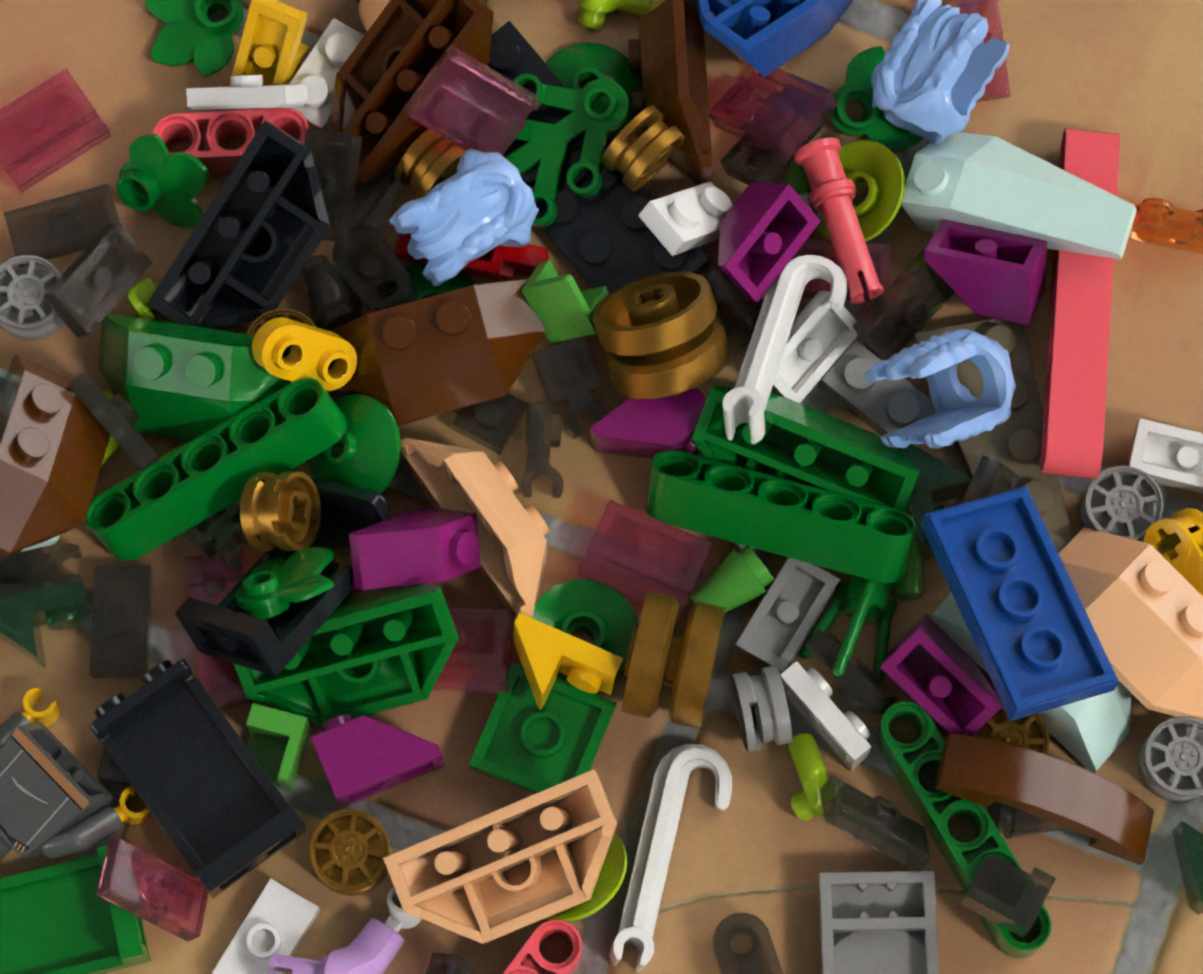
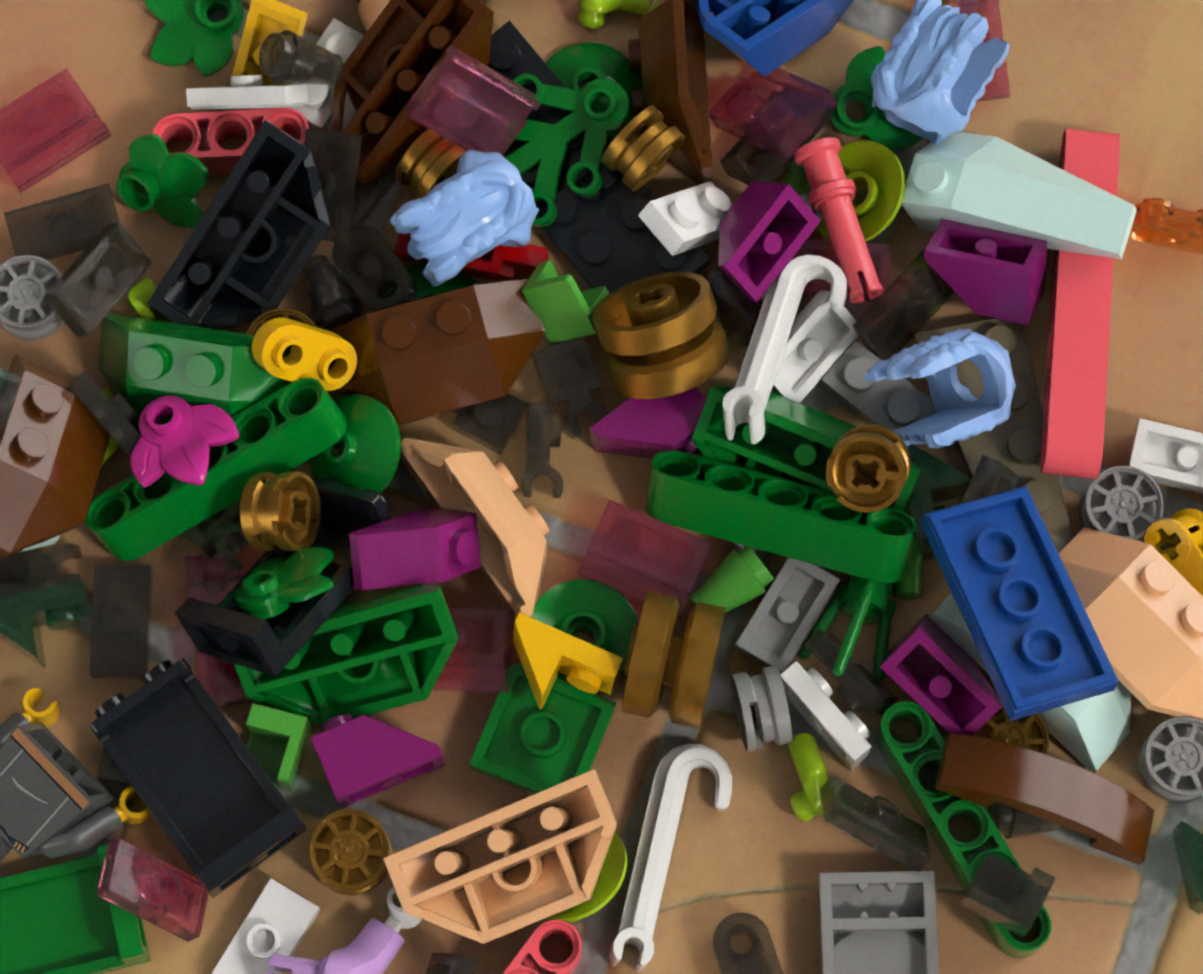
none -> dark pink plate [130,395,239,487]
none -> clear smoke cone [259,30,343,86]
none -> pearl gold wheel [826,424,911,513]

